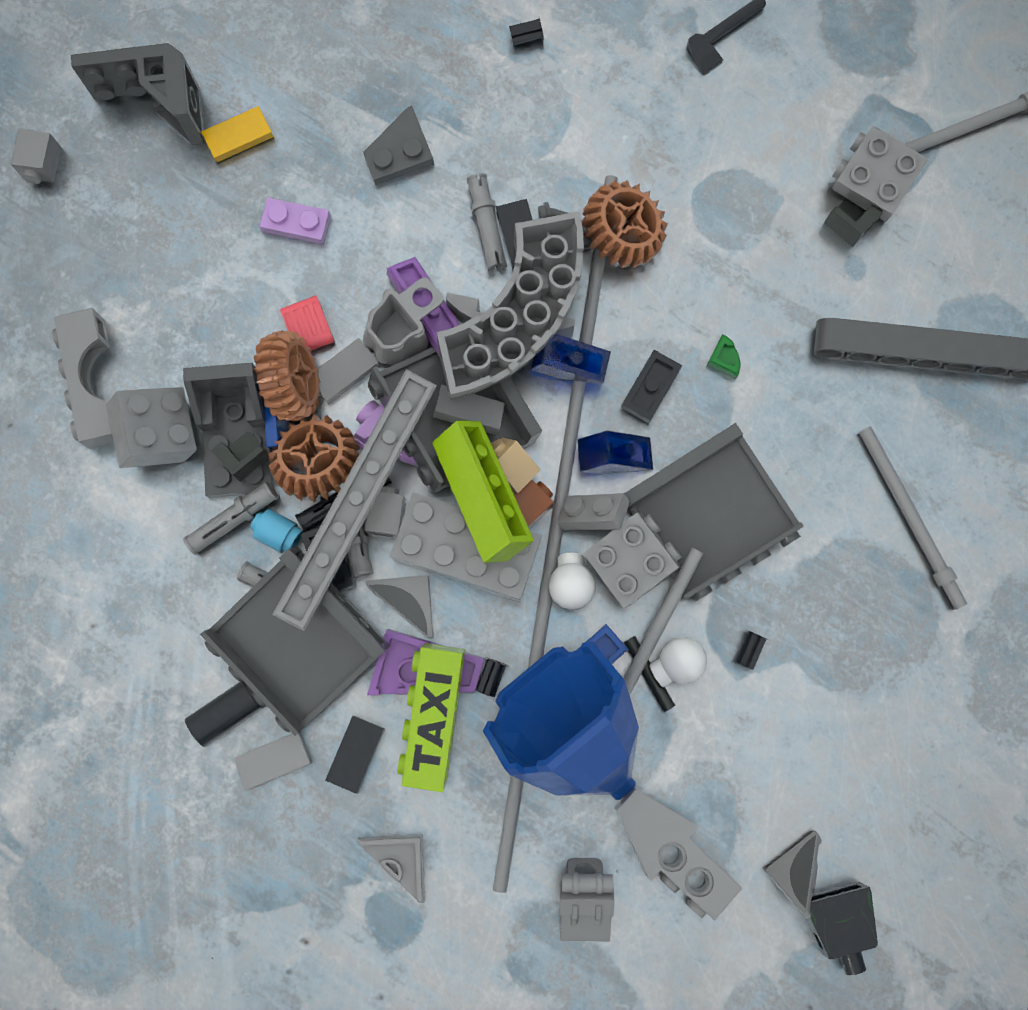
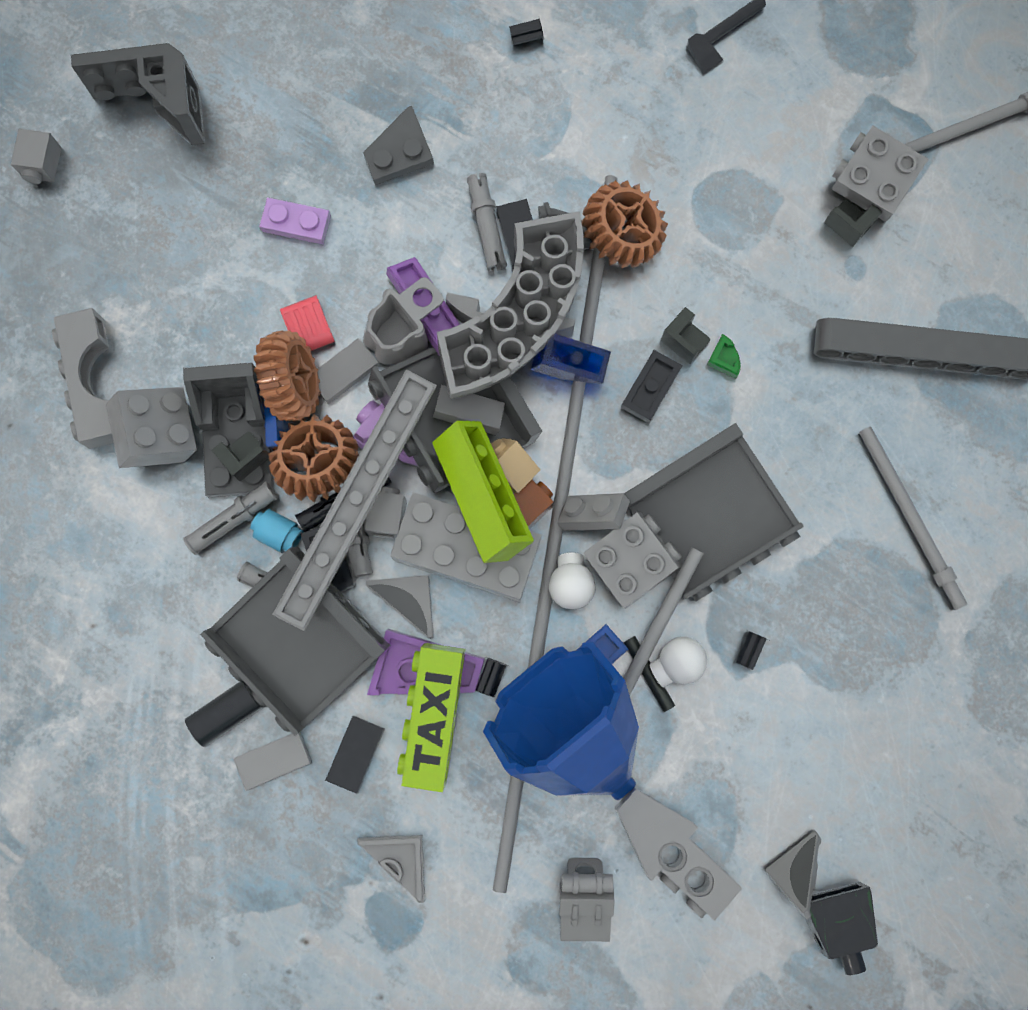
yellow tile [201,106,274,163] -> none
clear blue slope [577,430,653,474] -> none
none -> pearl dark grey panel [660,307,710,364]

